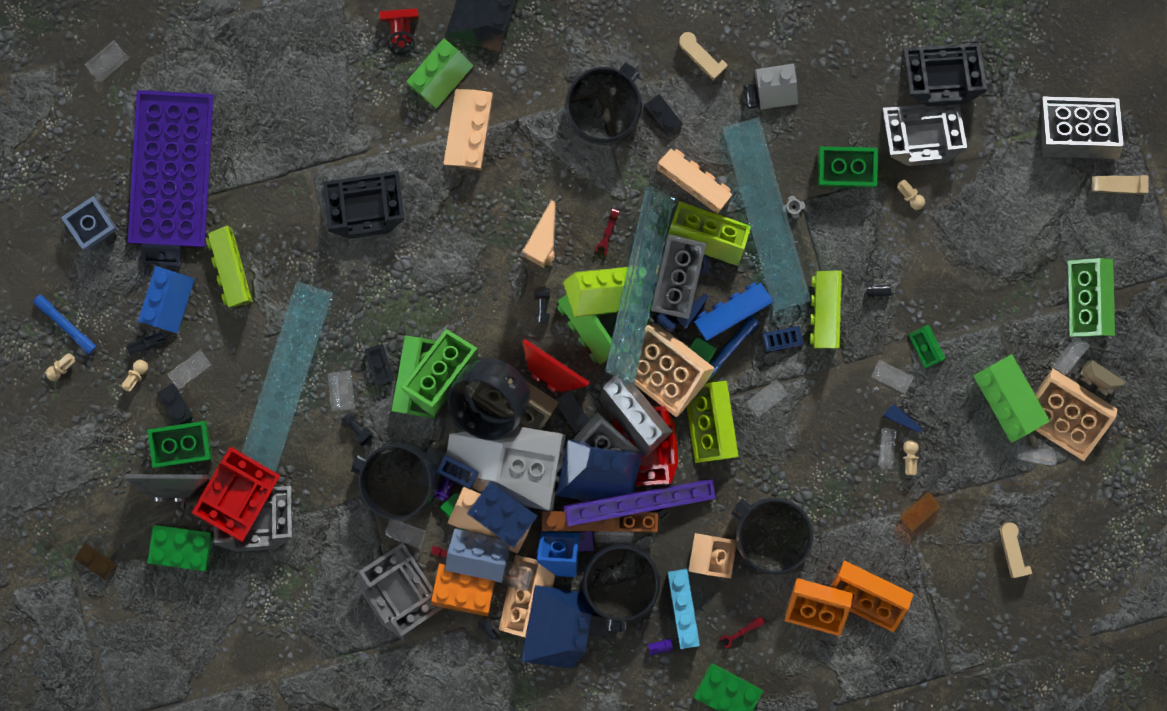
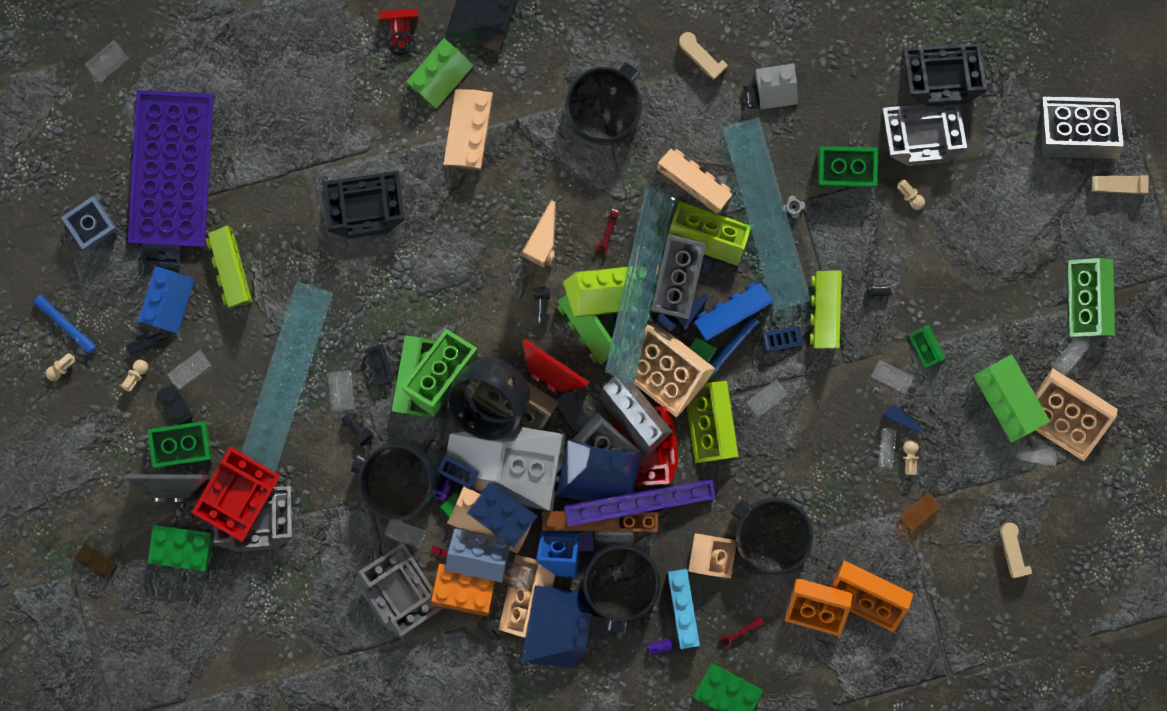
black plate [644,94,683,136] -> none
dark tan slope [1079,360,1125,396] -> none

